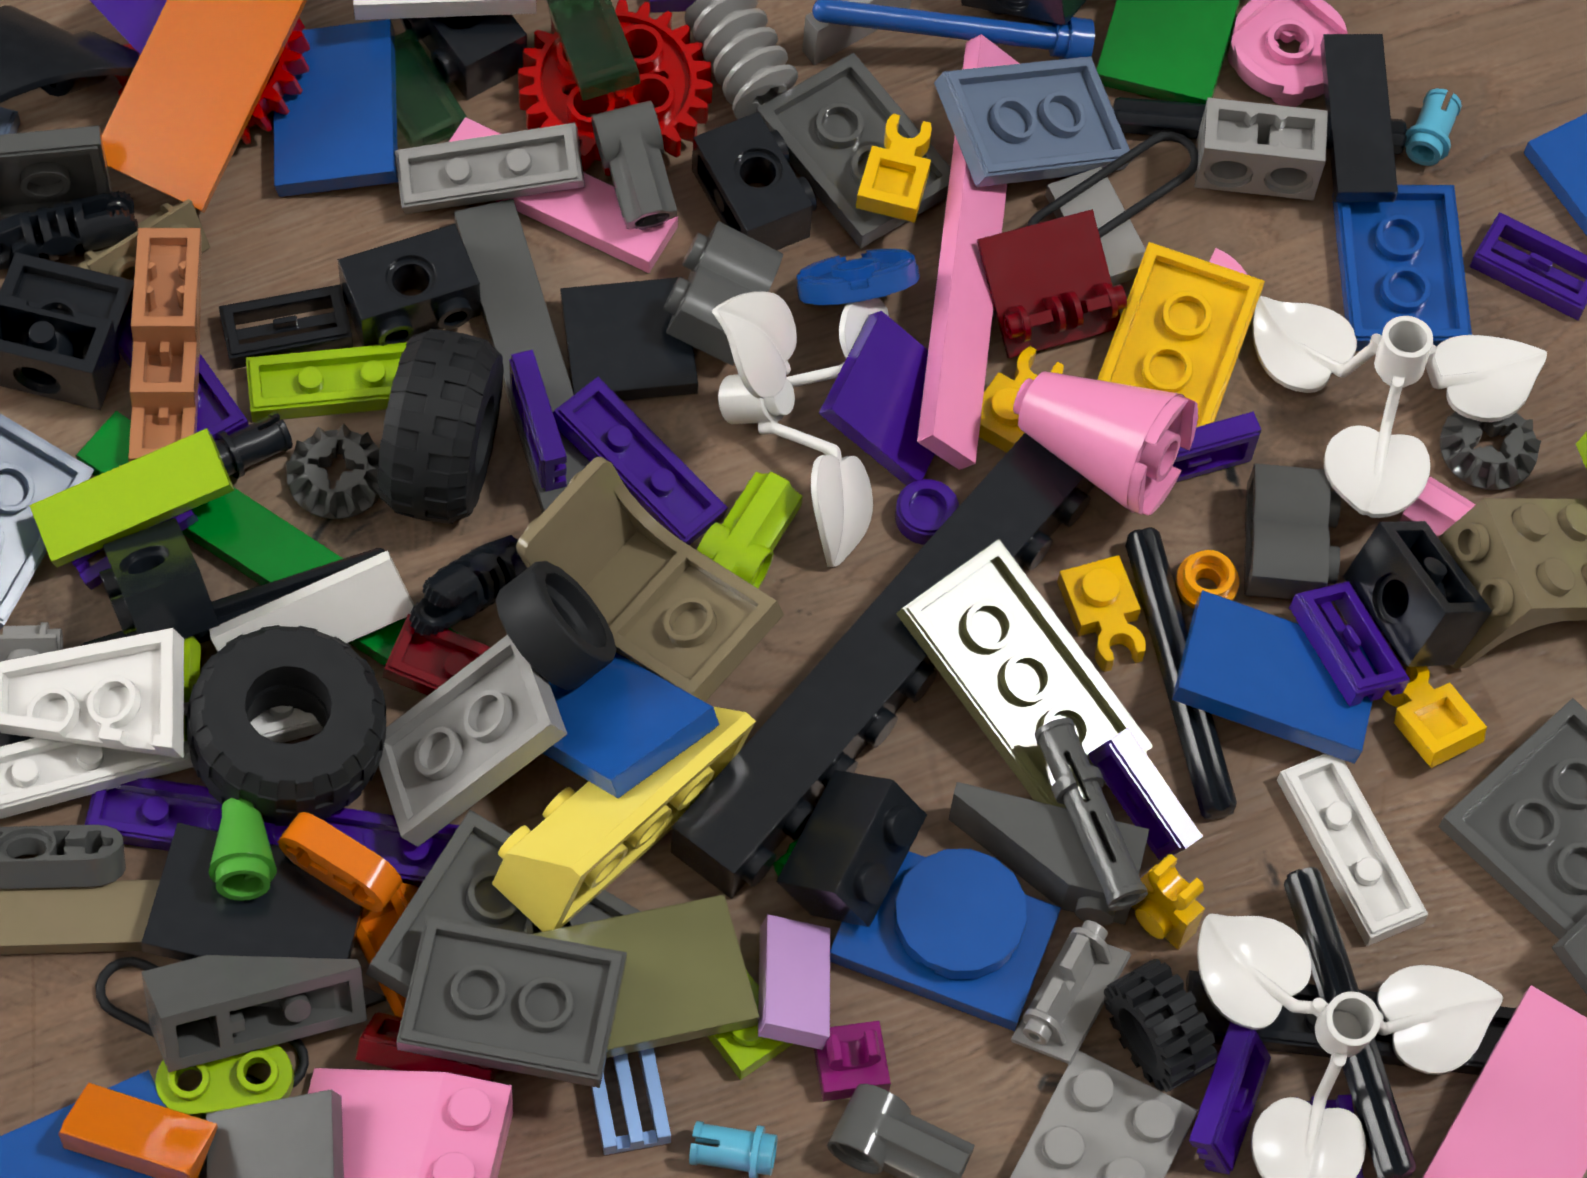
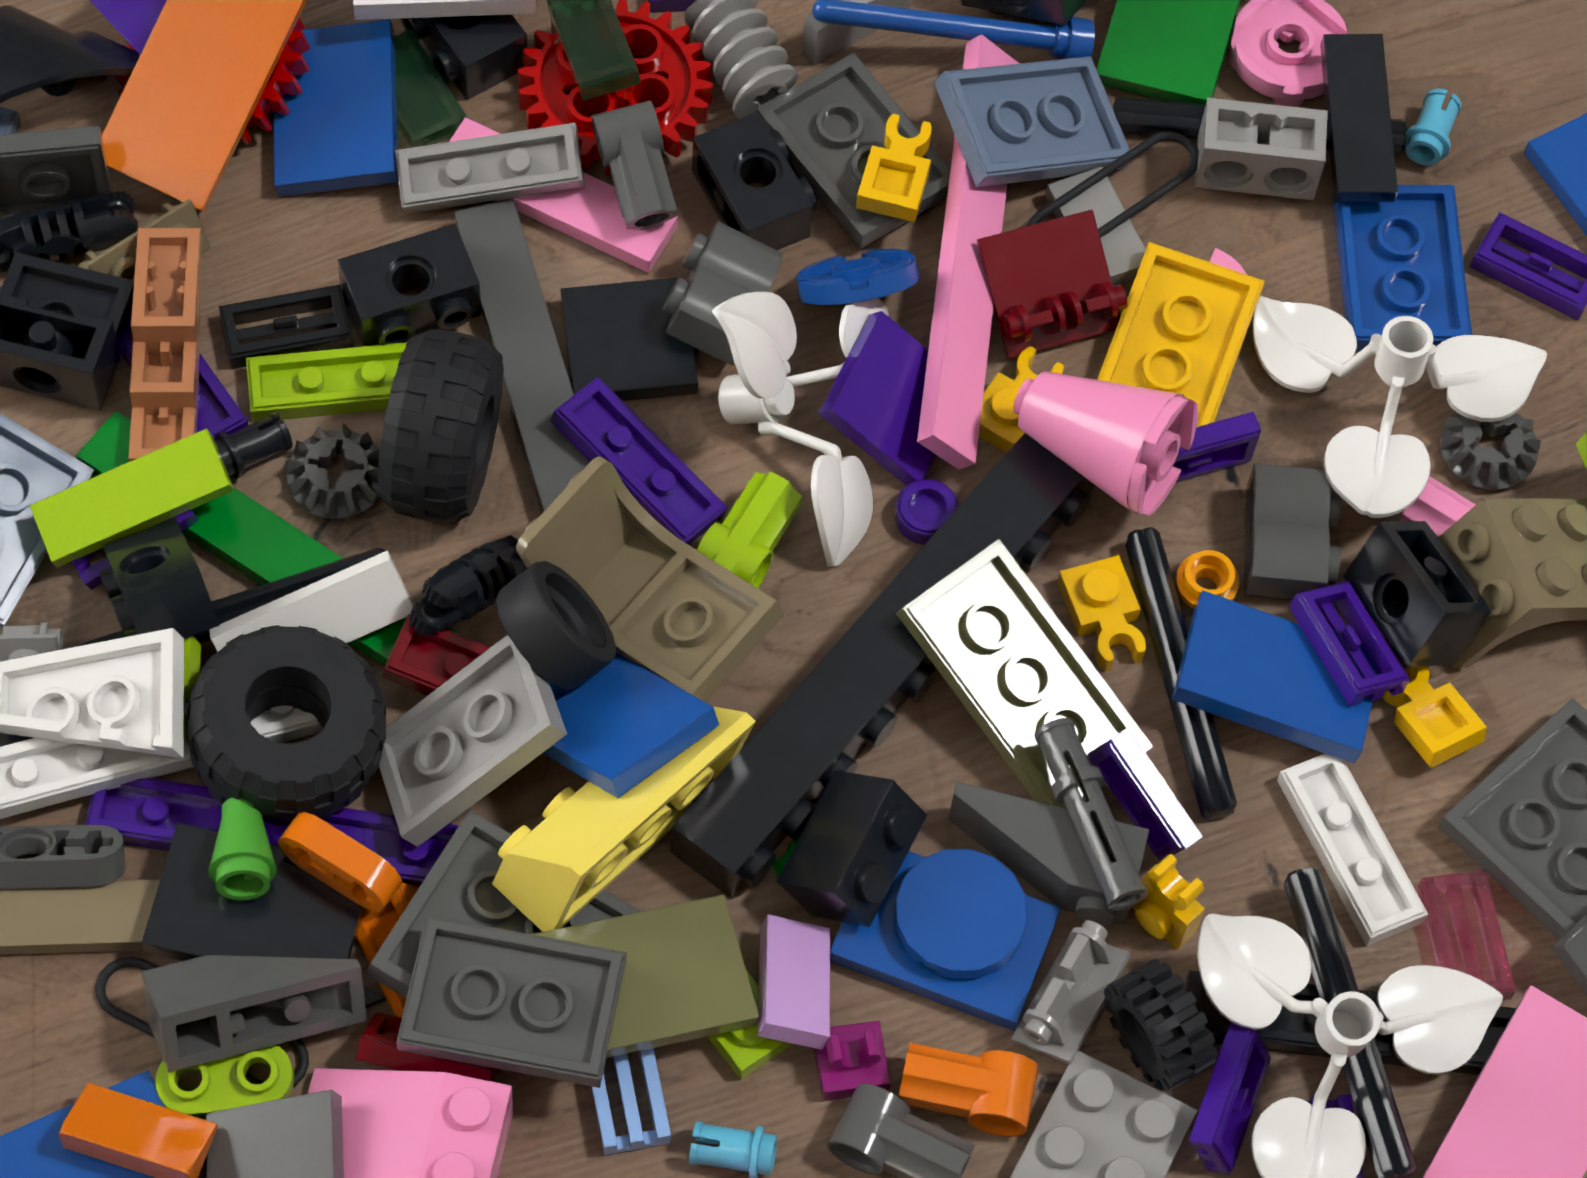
dark purple tile [509,349,567,492] -> none
none -> orange piece [898,1042,1039,1137]
none -> clear pink tile [1418,870,1516,1001]

